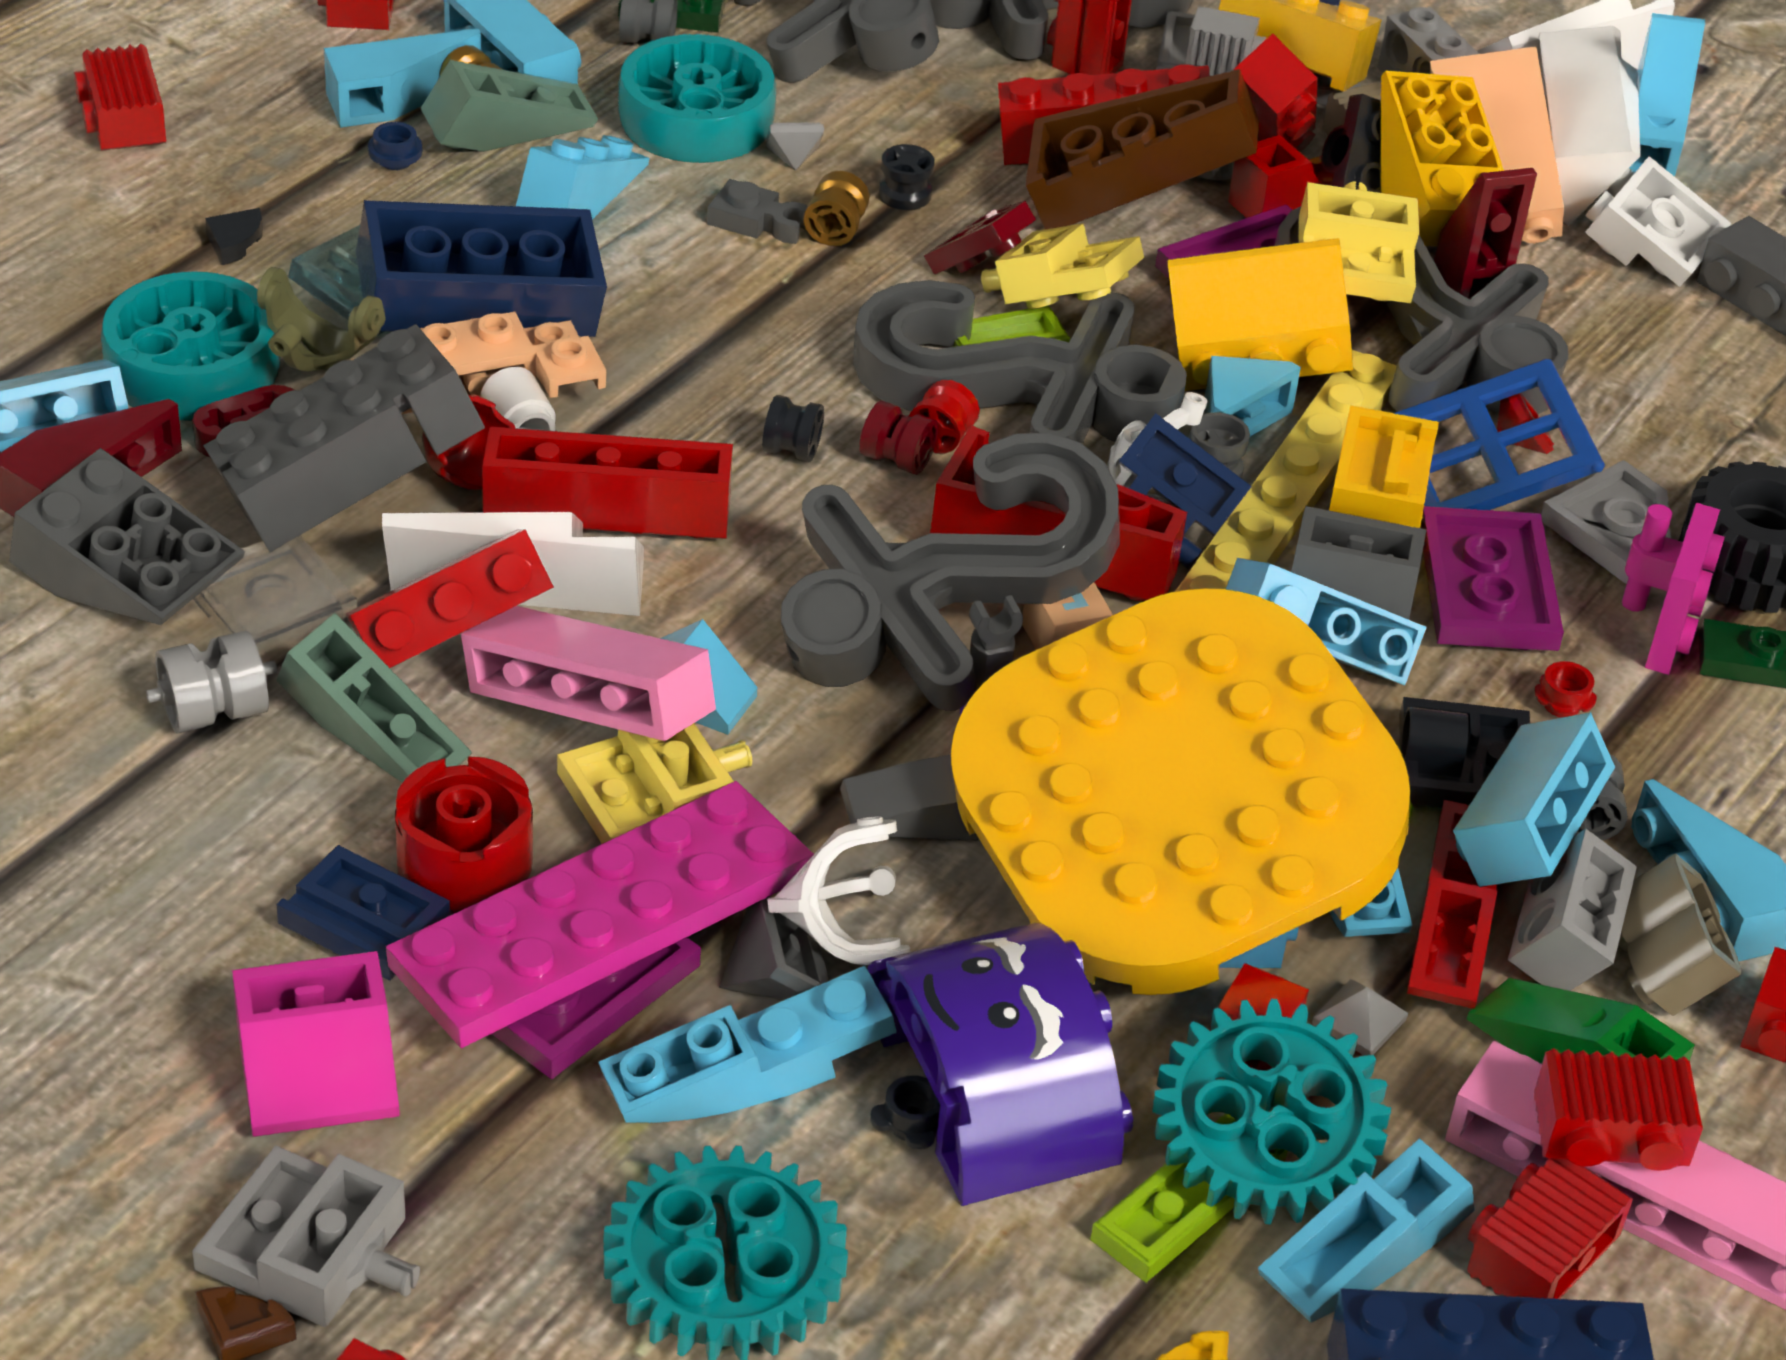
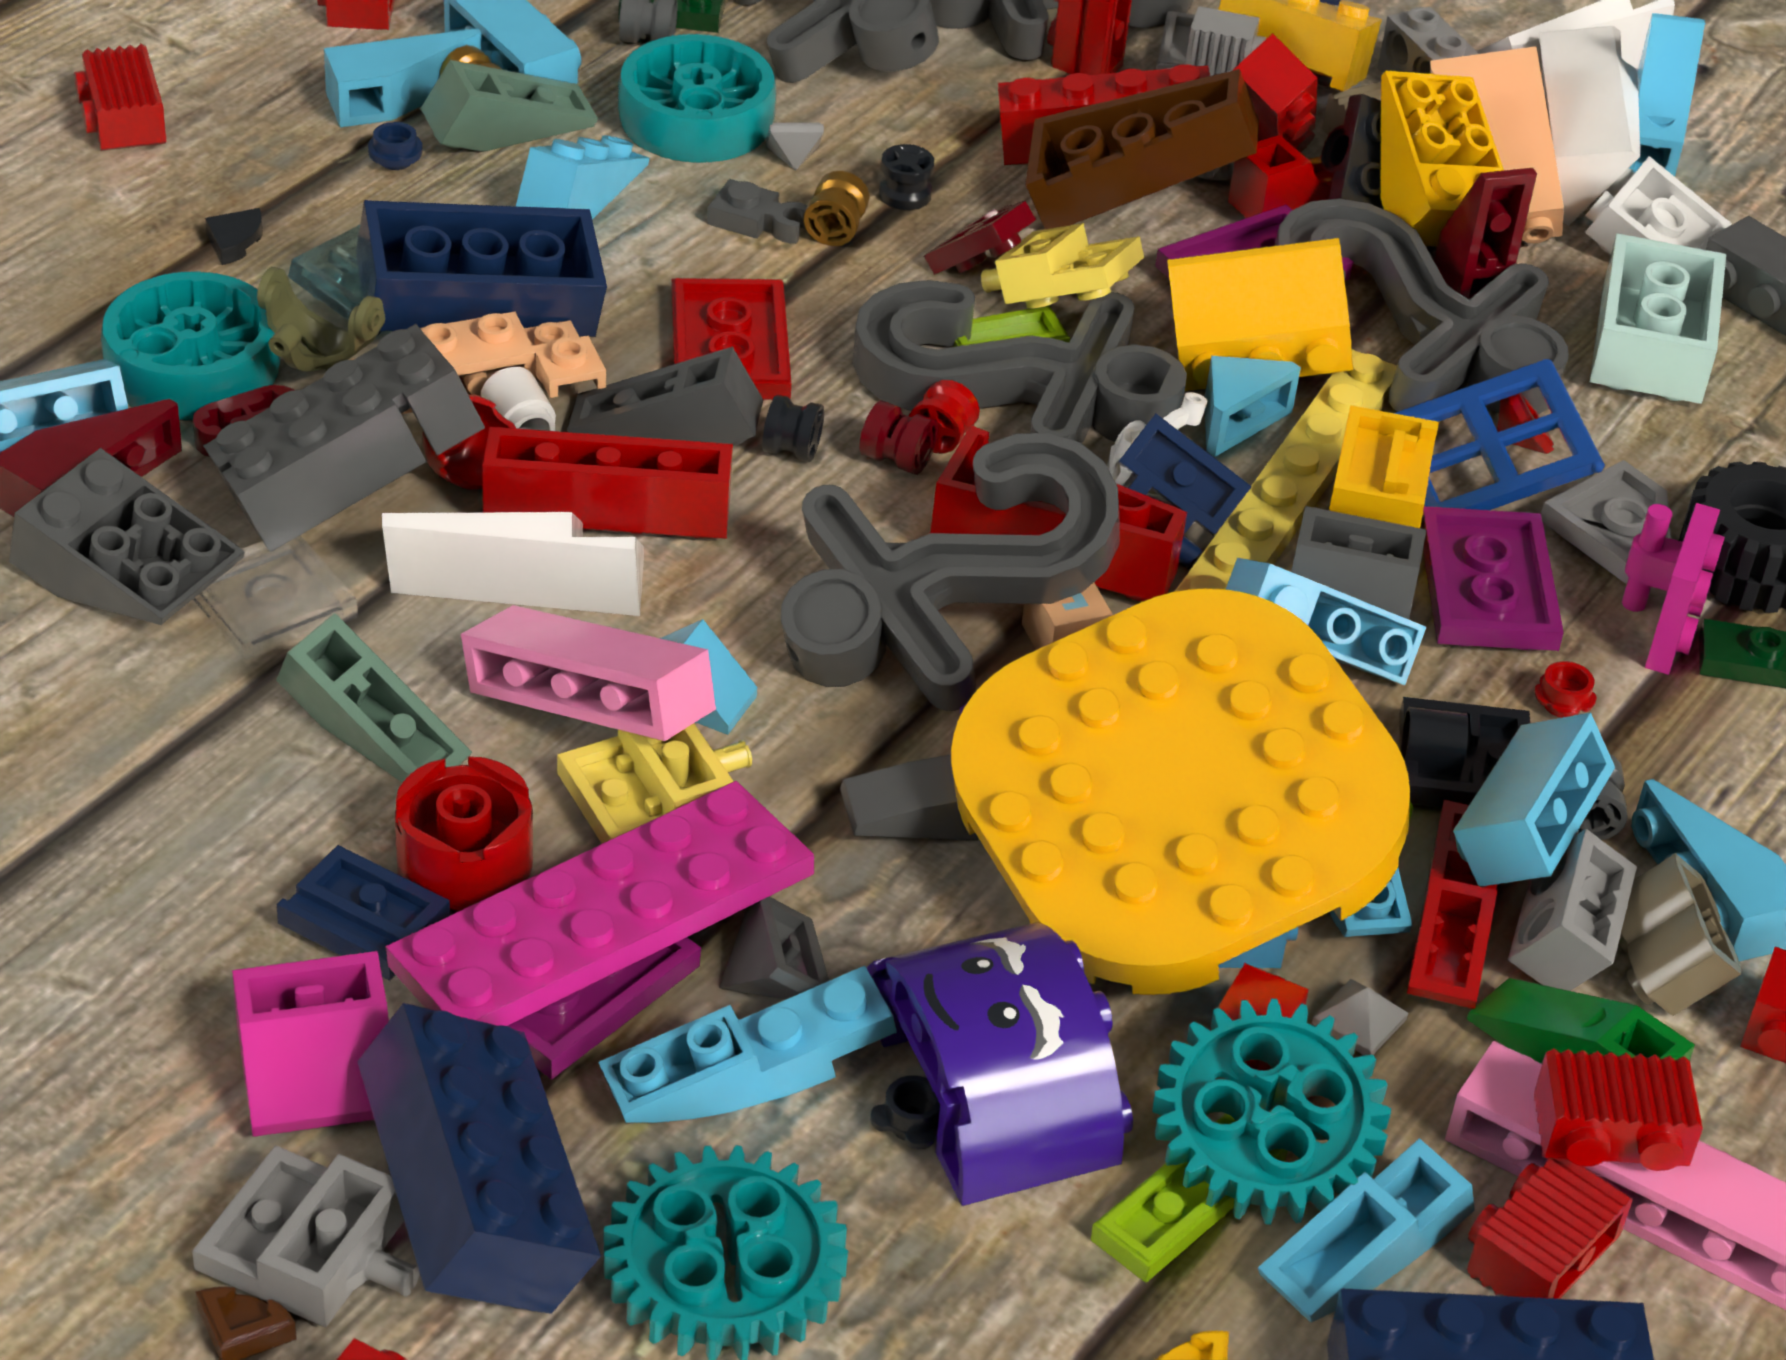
light grey wheel [146,630,277,734] -> none
red brick [346,529,554,668] -> none
white helmet [768,816,910,965] -> none
dark grey bar [969,595,1023,691] -> none
dark grey wheel [1189,413,1250,478] -> none
light yellow plate [1298,181,1419,303] -> none
none -> dark blue brick [357,1003,601,1314]
none -> dark grey slope [567,347,763,446]
none -> red tile [671,278,792,400]
none -> light aqua brick [1590,233,1726,404]

